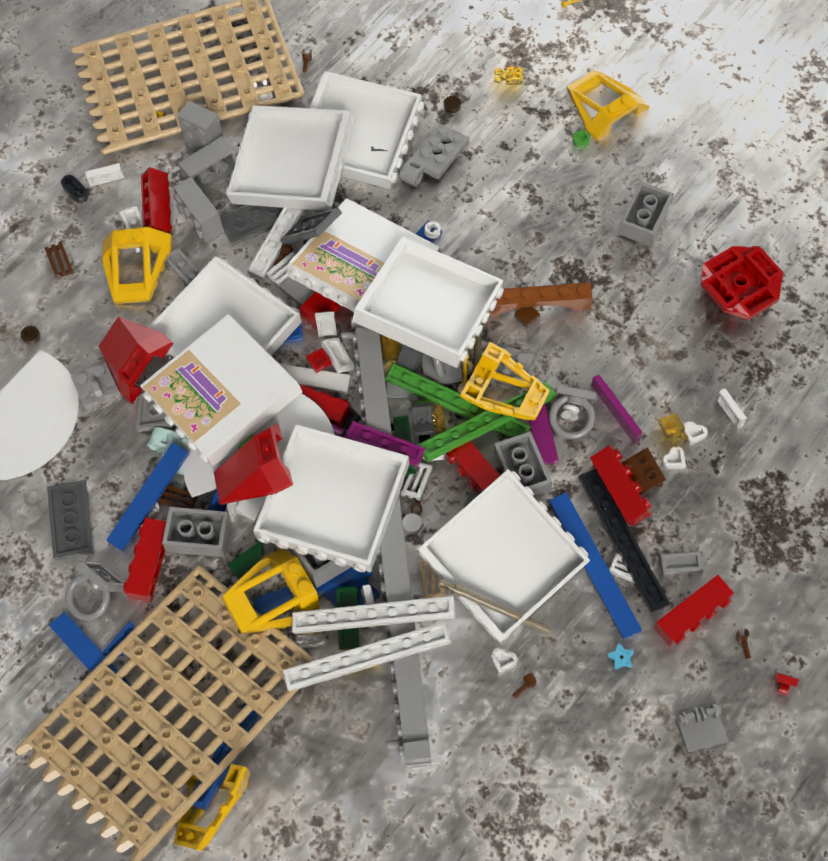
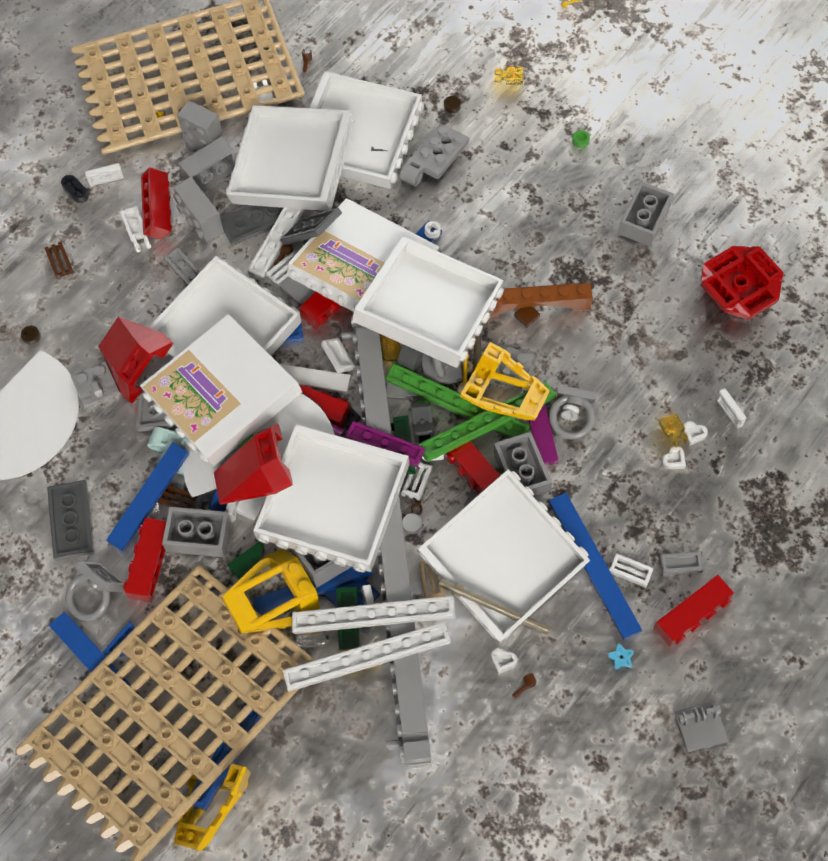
yellow windscreen [102,227,172,304] -> none
red tile [306,348,332,373] -> none
white tile [315,312,337,337] -> none
clear yellow plate [432,406,446,436] -> none
yellow windscreen [567,70,650,141] -> none
black tile [578,469,670,613] -> none
red brick [589,445,653,526] -> none
magenta tile [591,374,642,444] -> none
reddish brown hinge [623,447,666,495] -> none
reddish brown hand [736,628,751,659] -> none
red tile [773,672,799,695] -> none

